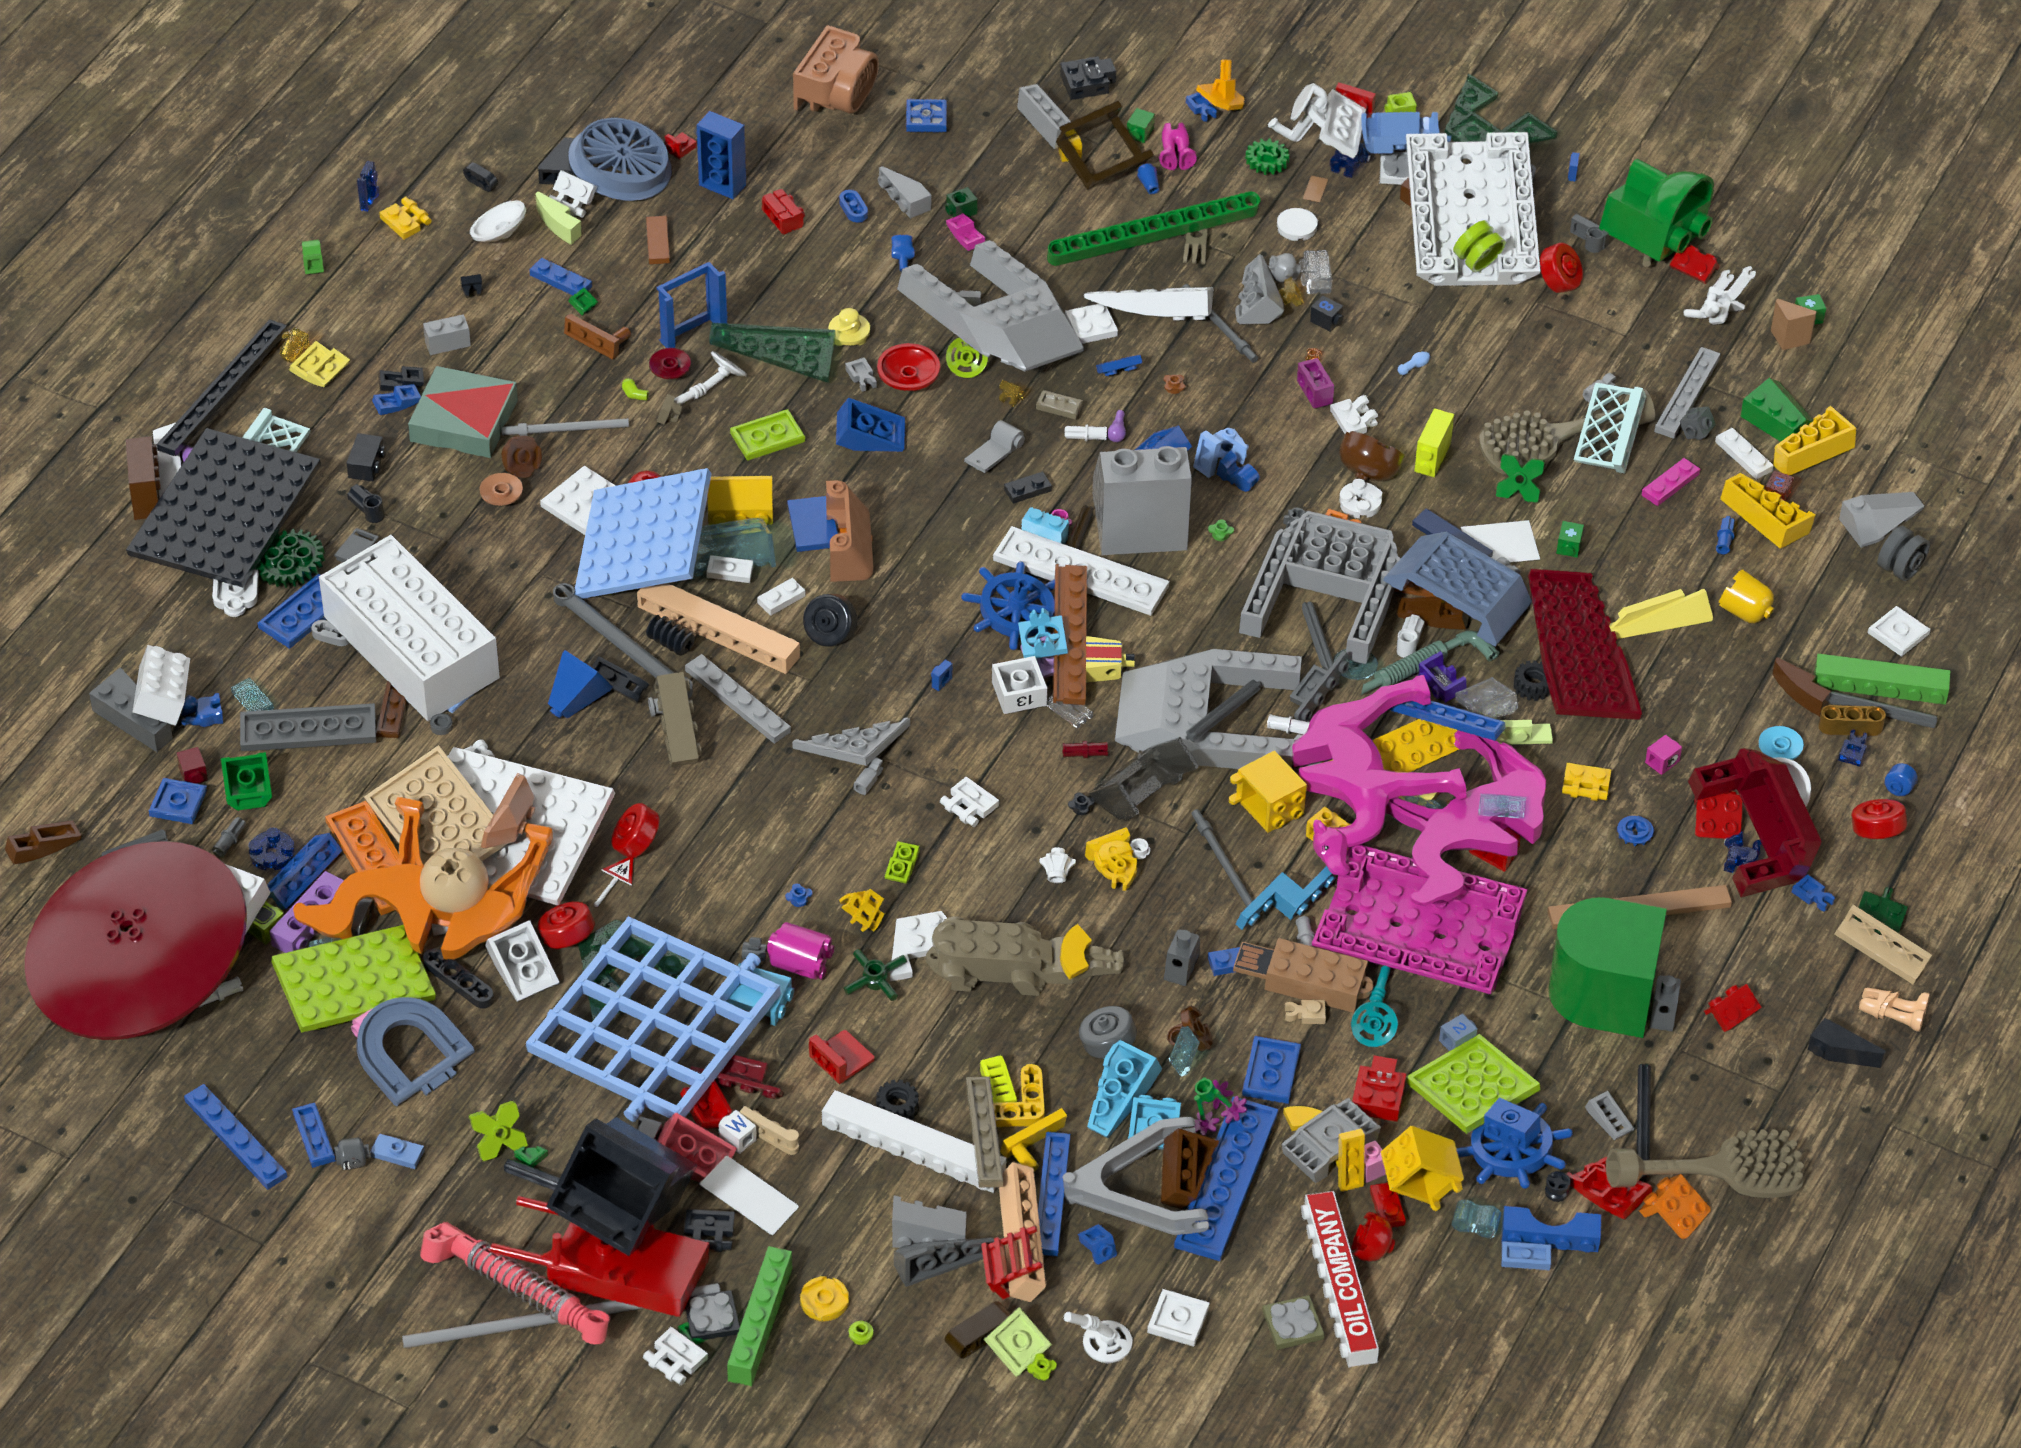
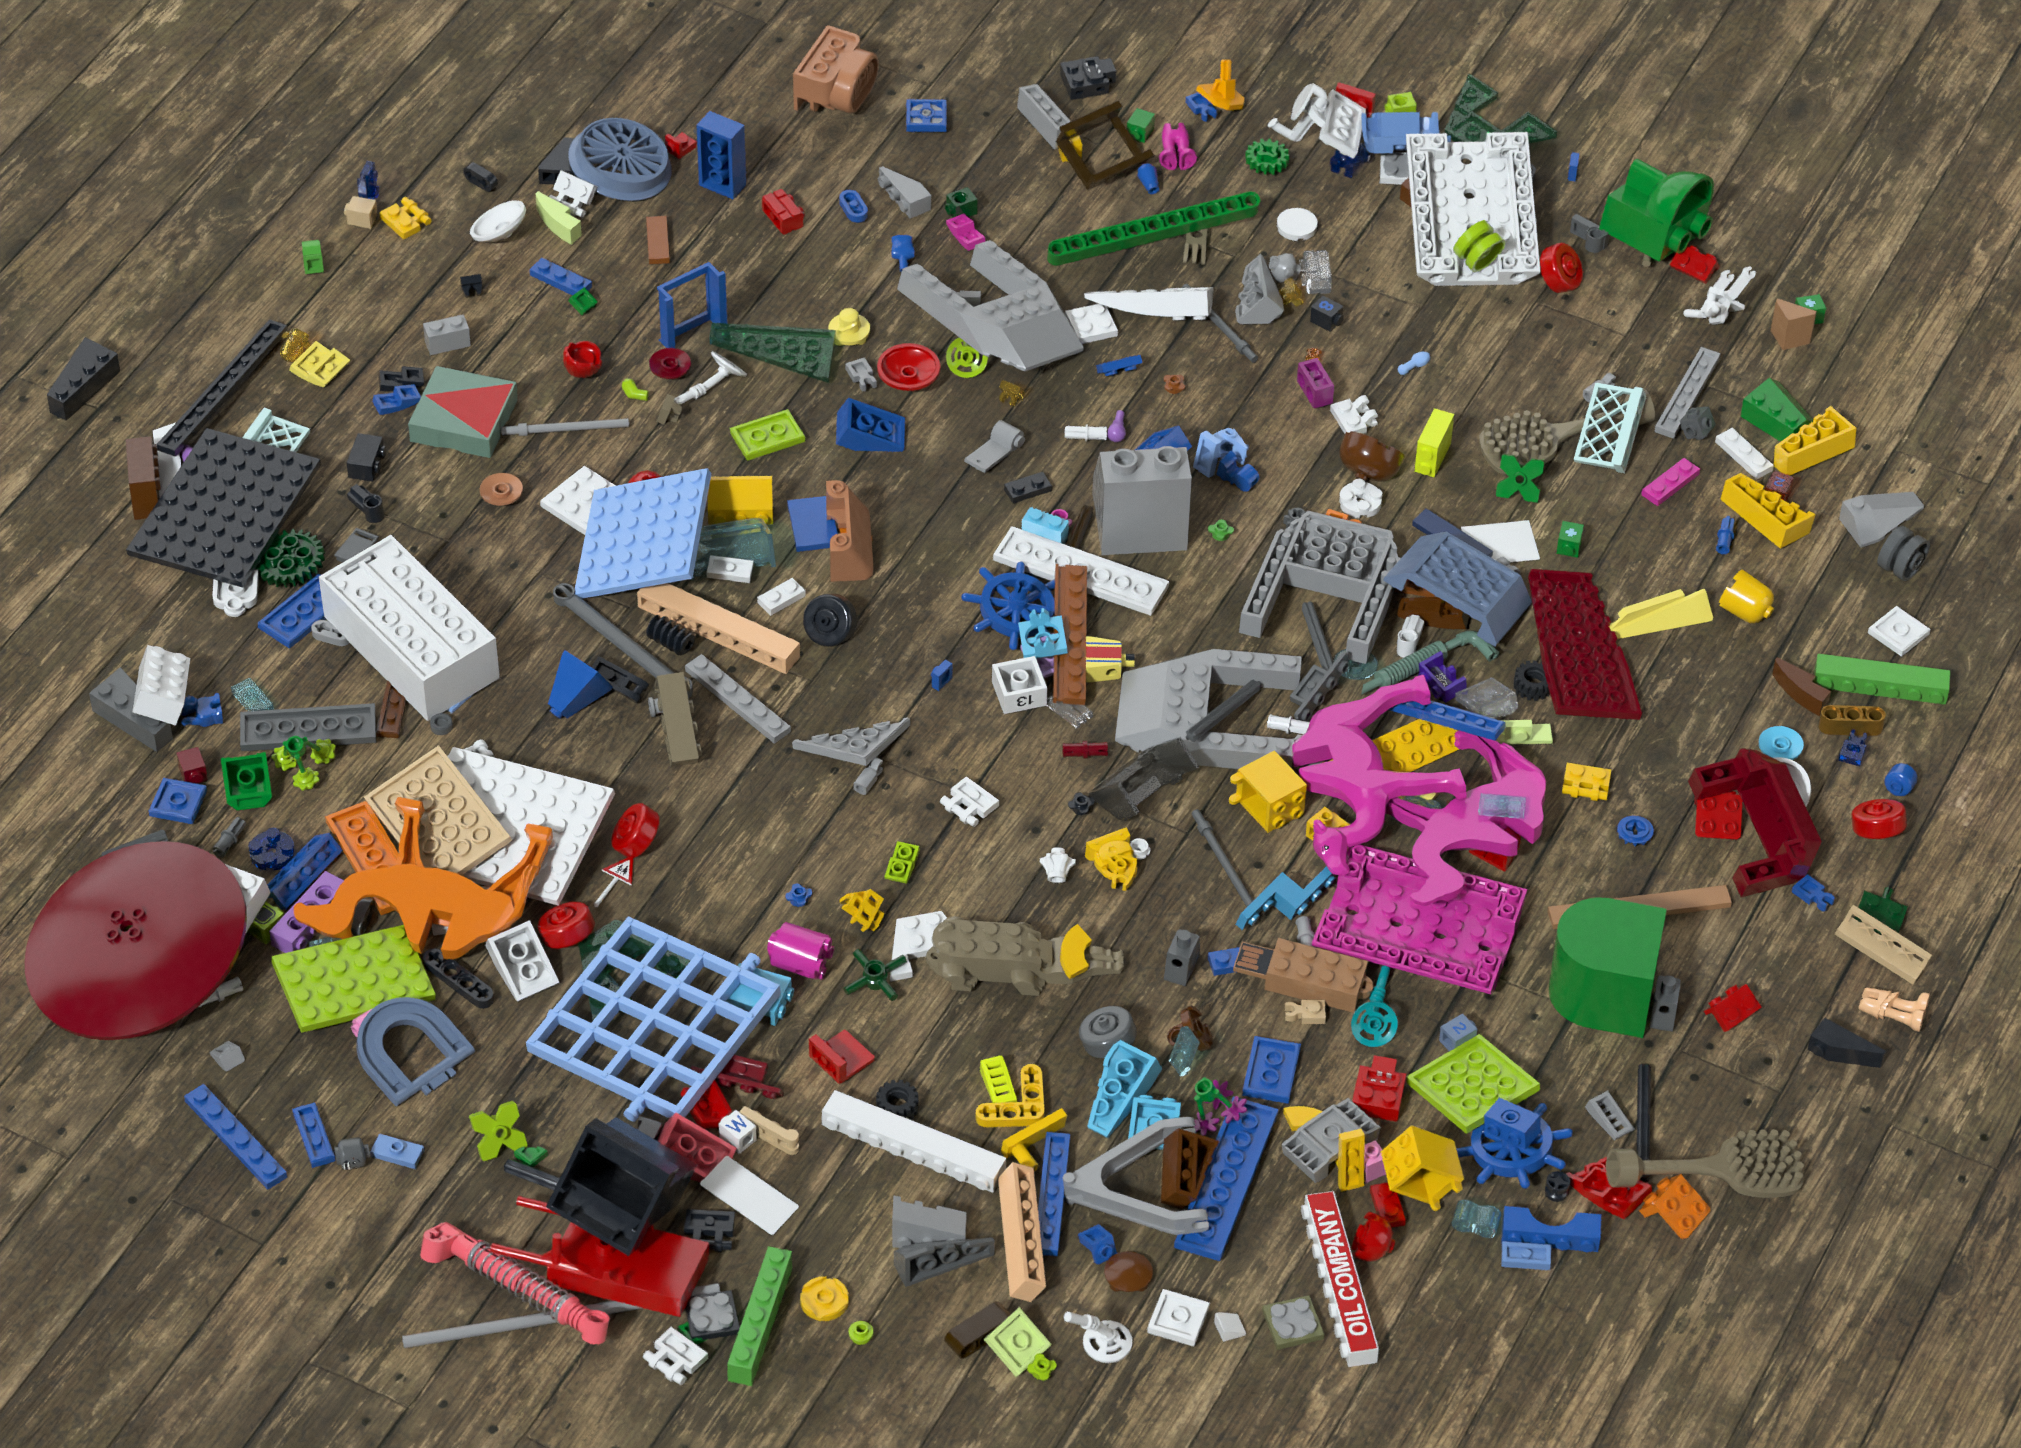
reddish brown slope [5,820,82,865] -> none
tan piece [420,848,489,912] -> none
nougat wedge [481,773,536,849] -> none
reddish brown tile [501,435,542,478] -> none
dark orange piece [564,313,631,359] -> none
dark grey gear [742,937,767,961] -> none
dark tan tile [966,1077,1003,1188] -> none
red plate [981,1225,1043,1300] -> none
dark tan plate [1036,390,1083,420] -> none
medium nougat sticker [1303,176,1328,202] -> none
dark pink brick [1645,735,1682,775] -> none
clear blue animal [1724,831,1762,873] -> none
dark grey axle [1829,691,1938,728] -> none
none -> black wedge [47,337,120,421]
none -> light grey slope [210,1041,245,1071]
none -> lime plant [271,736,336,791]
none -> tan brick [344,196,378,229]
none -> red piece [563,341,602,378]
none -> reddish brown dish [1104,1251,1153,1292]
none -> white slope [1214,1312,1246,1342]

